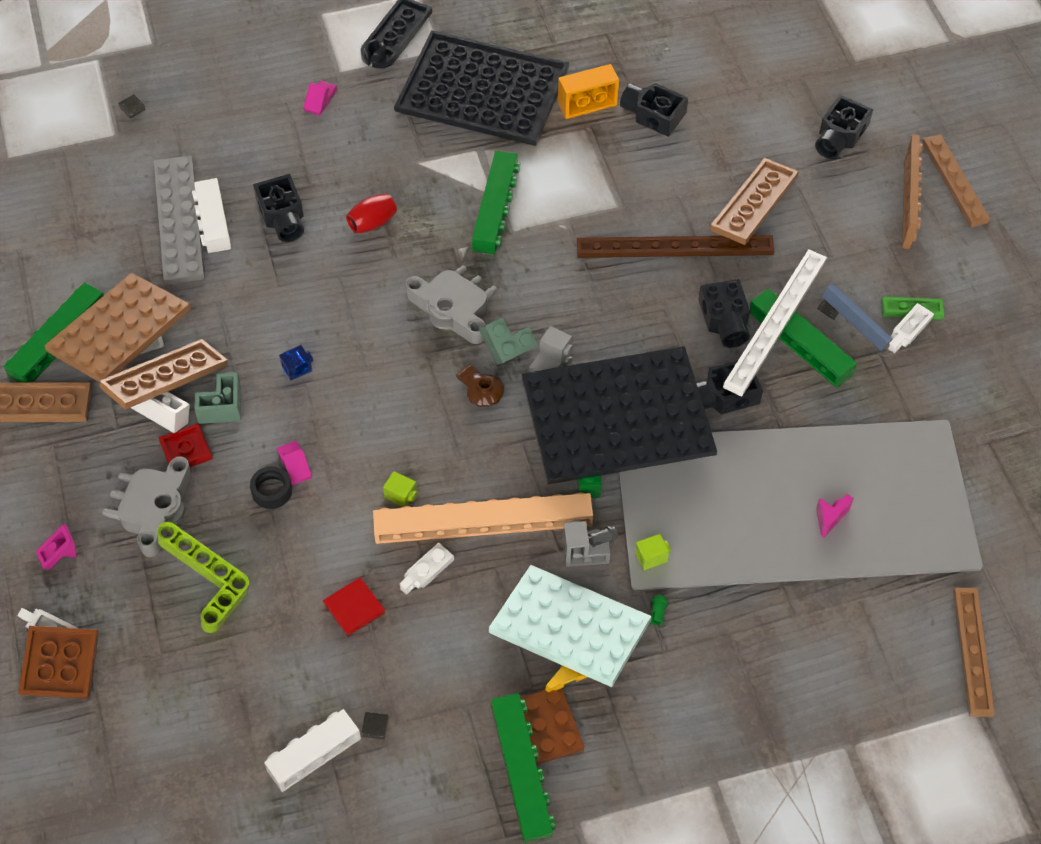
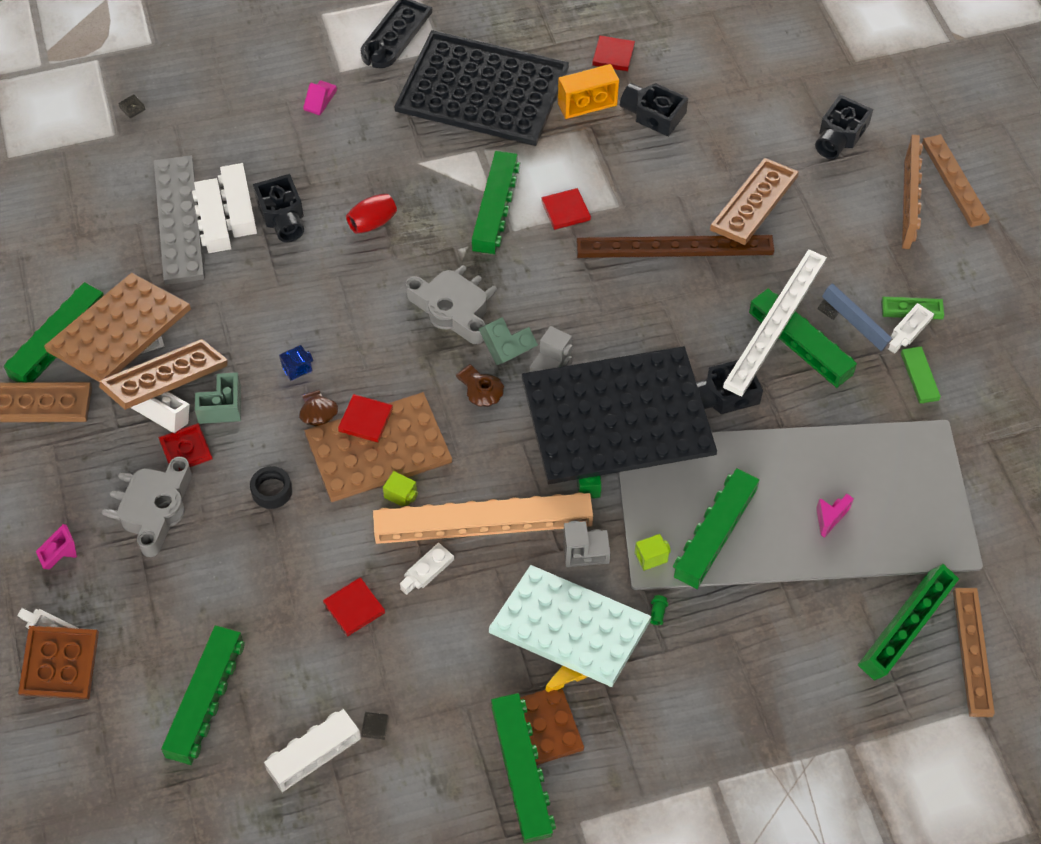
lime beam [157,522,249,633] -> none
dark pink slope [277,440,312,485] -> none
dark grey pin [588,525,618,547] -> none
black brick [698,279,750,348] -> none
none -> green brick [161,625,245,765]
none -> white brick [218,163,257,238]
none -> reddish brown animal [299,390,338,427]
none -> medium nougat plate [304,392,452,503]
none -> red tile [338,394,393,443]
none -> red tile [541,188,591,230]
none -> red tile [592,36,635,71]
none -> green brick [673,468,760,589]
none -> green brick [858,564,959,681]
none -> bright green tile [901,346,941,404]

